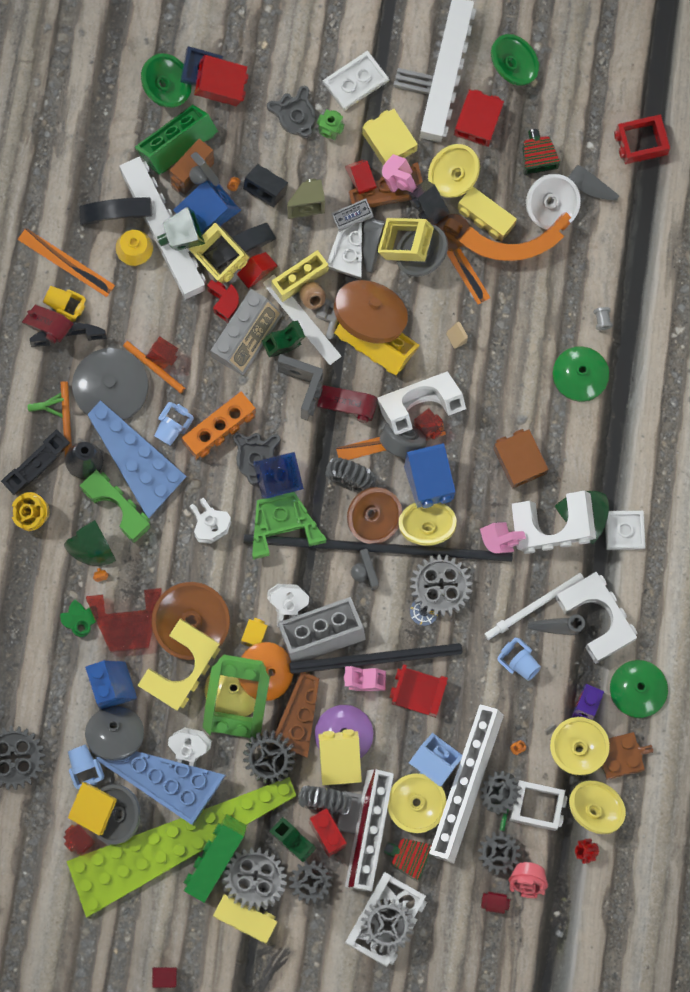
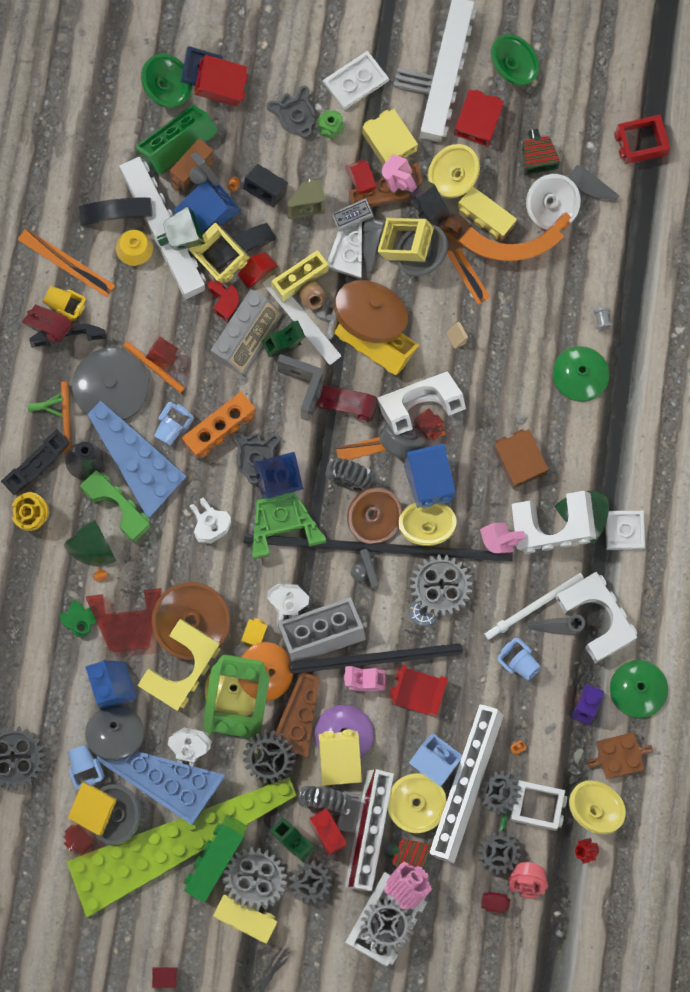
light yellow dish [550,717,609,775] -> none
none -> bright pink brick [384,862,432,910]

